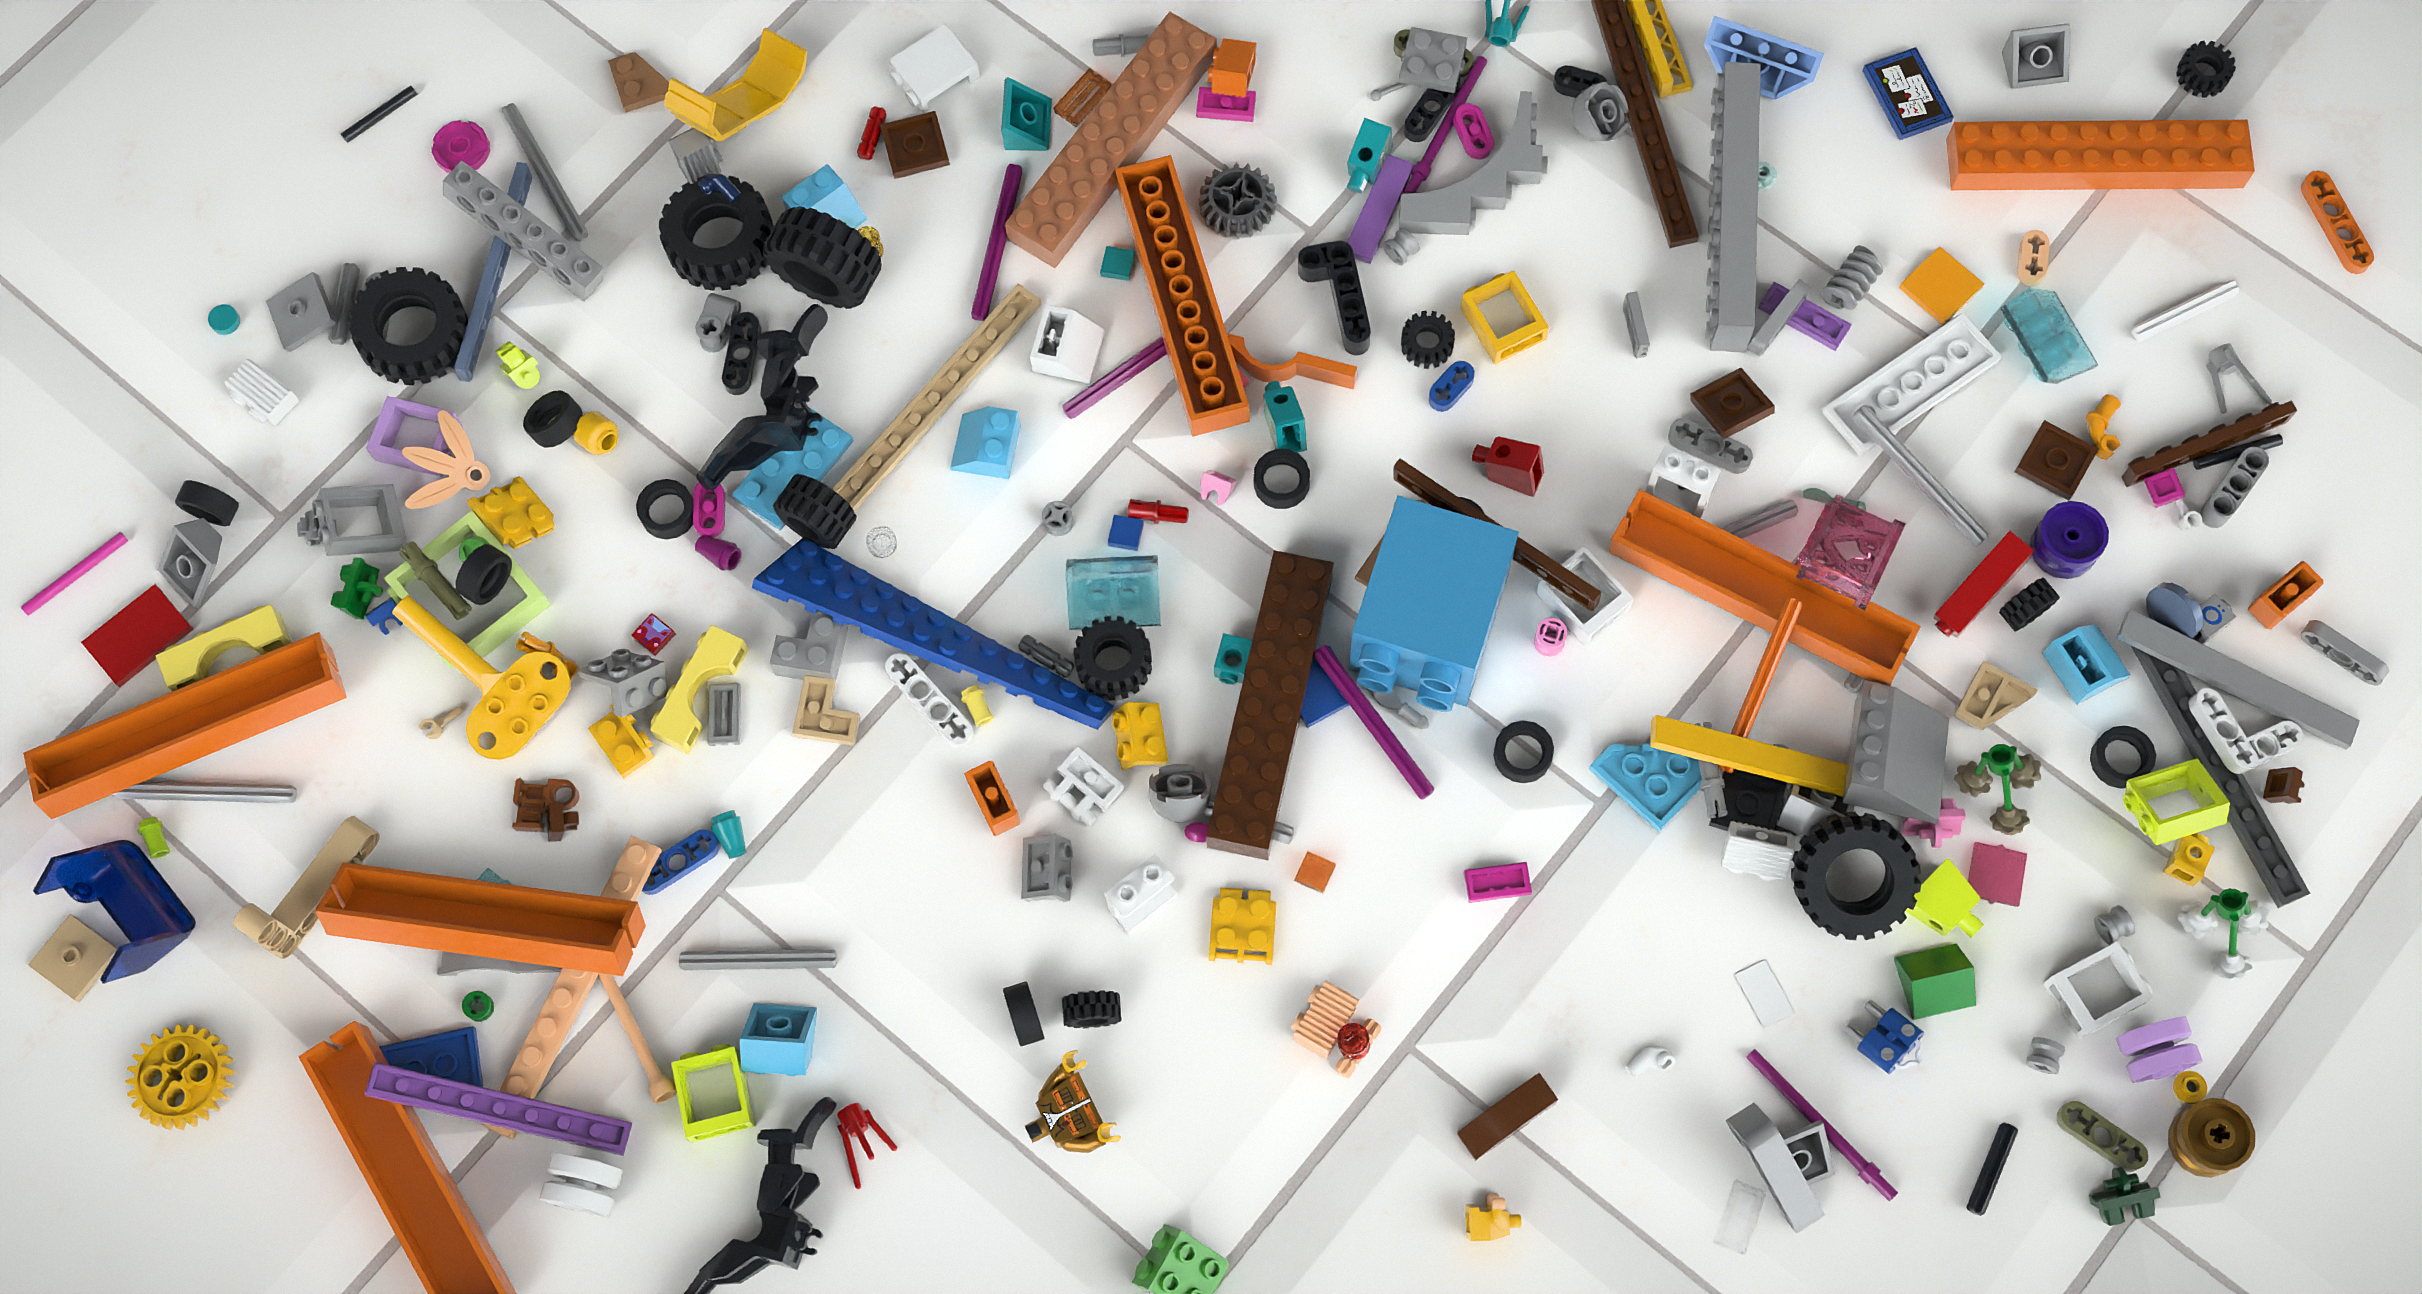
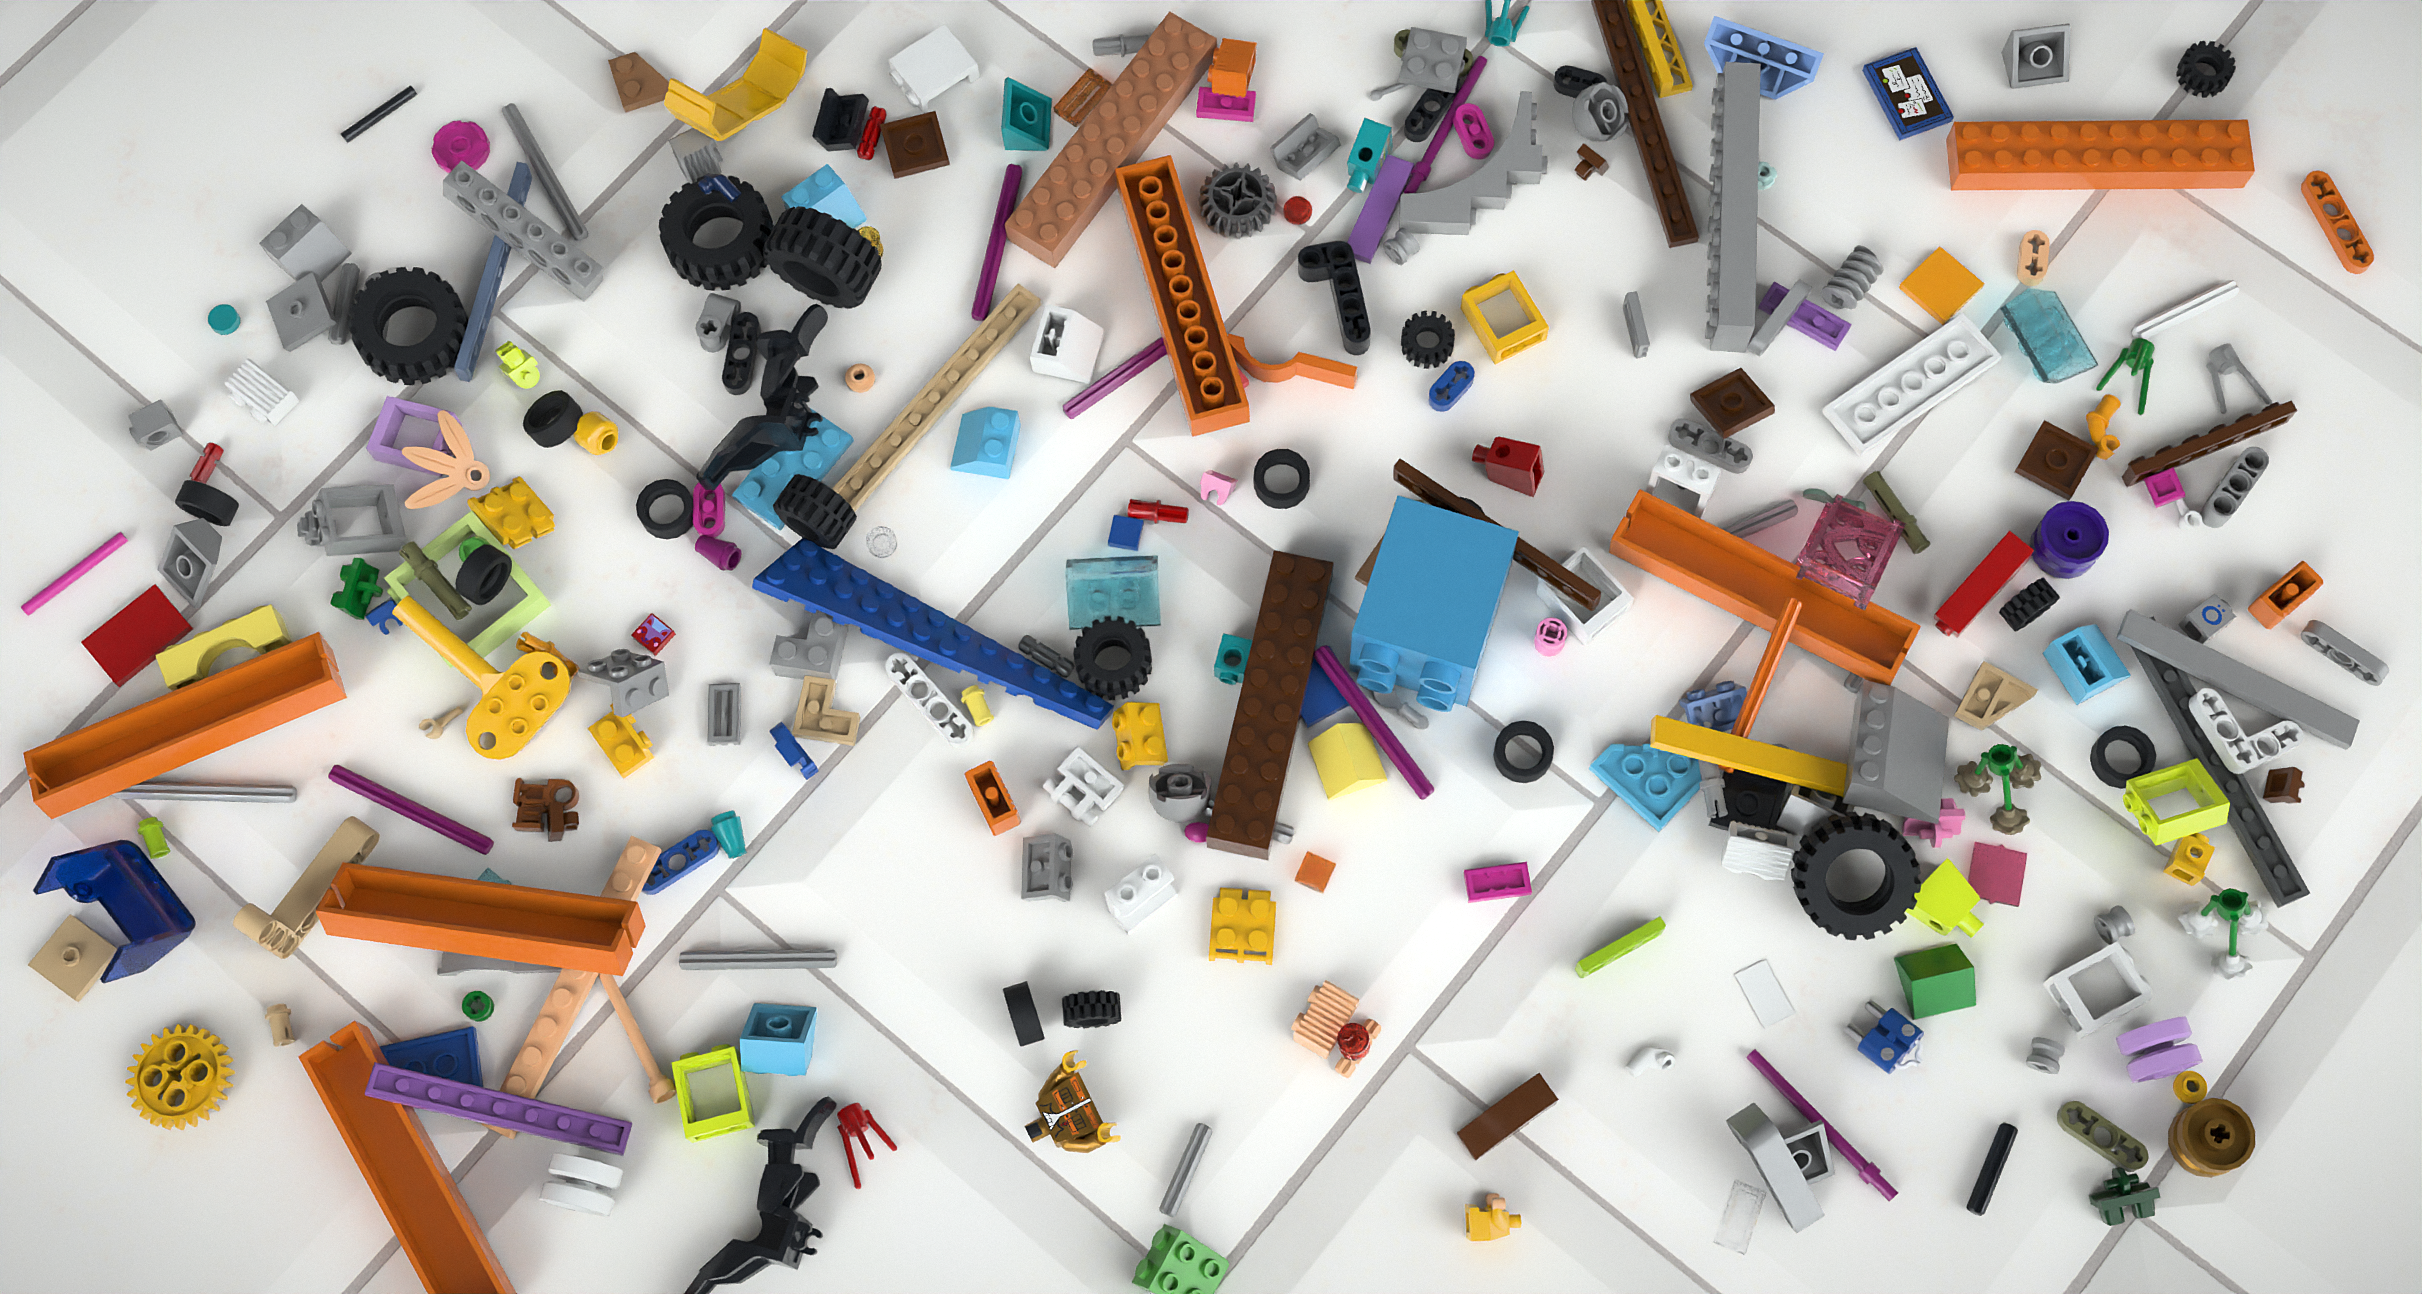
light yellow arch [650,625,749,754] -> none
light grey wheel [1042,501,1074,536] -> none
teal tile [1100,246,1135,281] -> none
teal torso [1263,381,1307,453] -> none
light grey axle [1853,405,1989,546] -> none
sand blue tile [2146,582,2203,638] -> none
black bar [2193,434,2283,470] -> none
none -> light grey brick [128,399,183,451]
none -> red axle [189,442,224,484]
none -> light grey slope [259,204,352,282]
none -> tan pin [265,1004,295,1047]
none -> magenta axle [328,765,494,855]
none -> blue piece [769,722,819,780]
none -> black bracket [812,88,869,152]
none -> light nougat plate [845,364,875,393]
none -> light grey axle [1159,1123,1212,1217]
none -> light grey bracket [1270,113,1341,181]
none -> clear red plate [1283,196,1312,225]
none -> light yellow slope [1308,723,1387,801]
none -> reddish brown tile [1574,143,1609,181]
none -> lime tile [1575,916,1666,979]
none -> medium blue bracket [1679,681,1747,732]
none -> olive pin [1862,471,1931,555]
none -> green plant [2096,338,2155,415]

